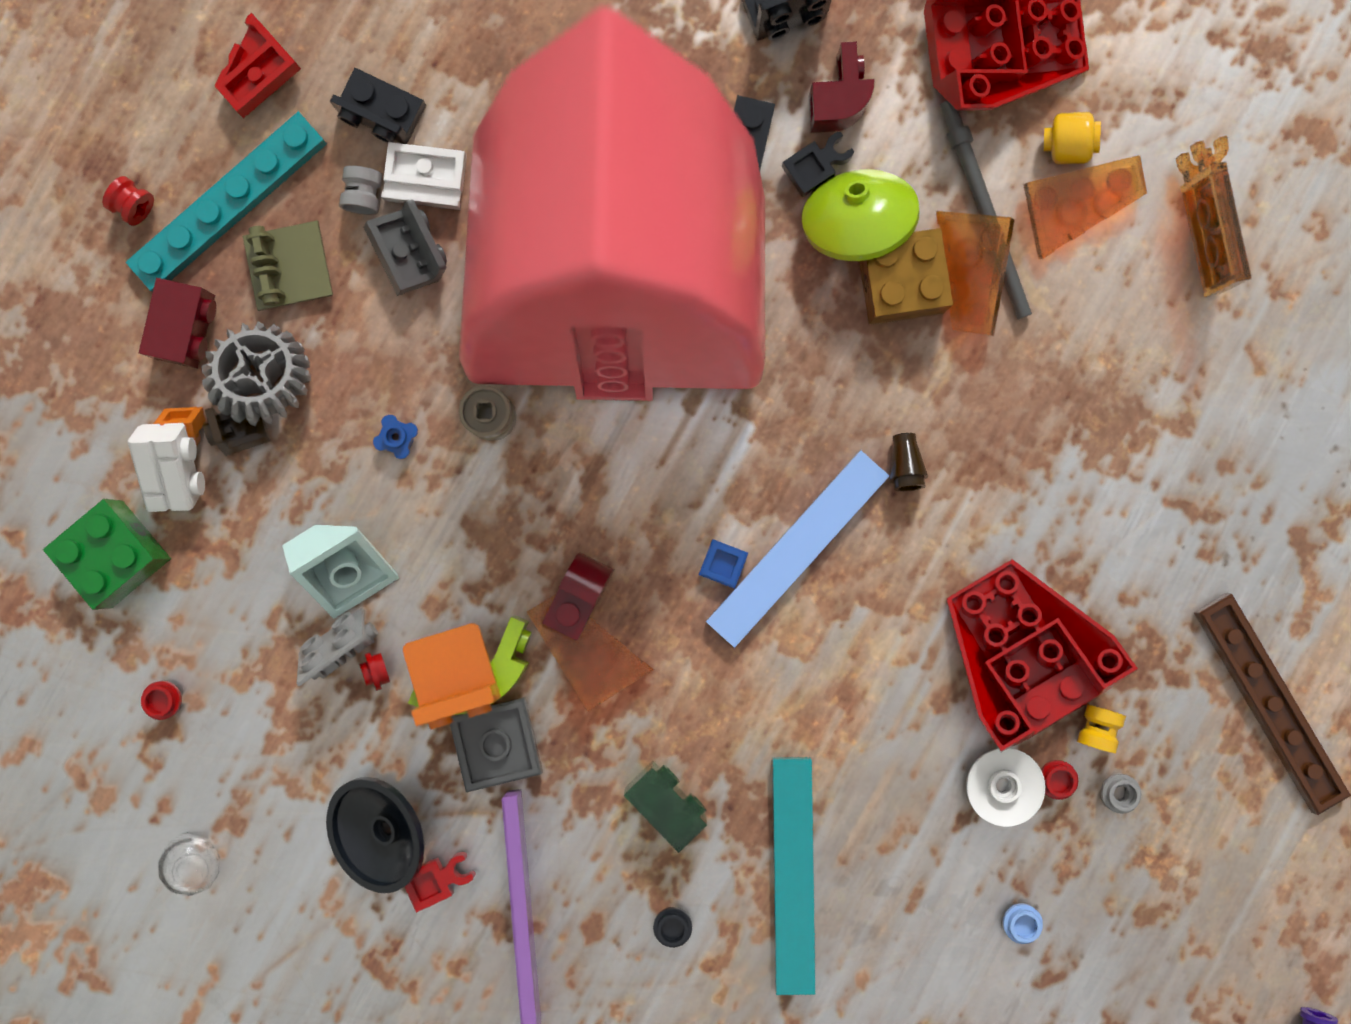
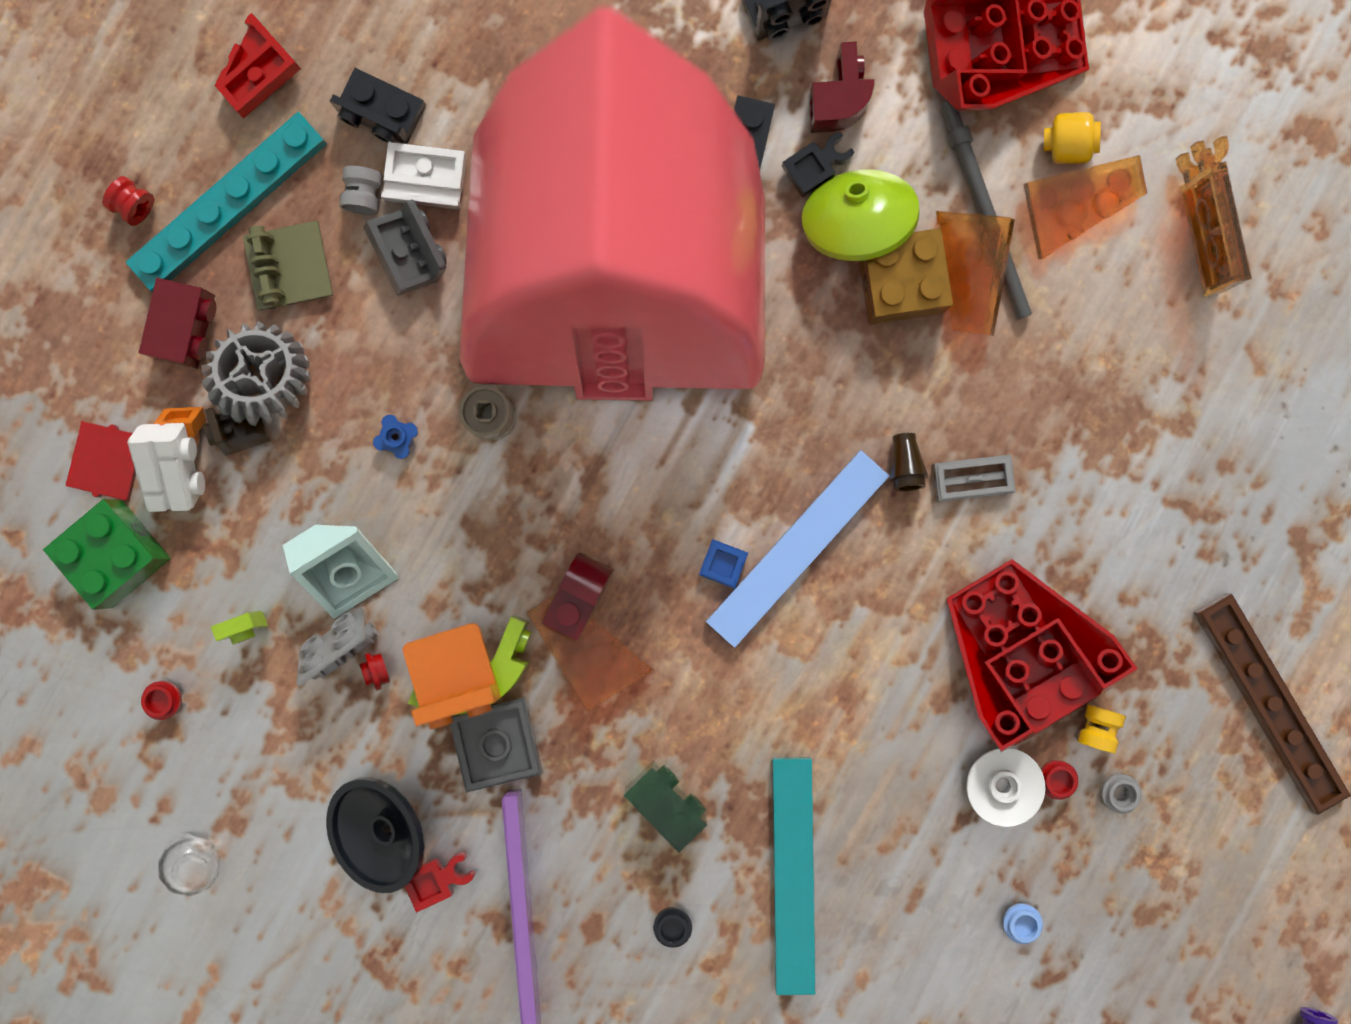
none -> red piece [65,421,136,501]
none -> lime plate [210,611,268,645]
none -> light grey tile [932,455,1016,502]

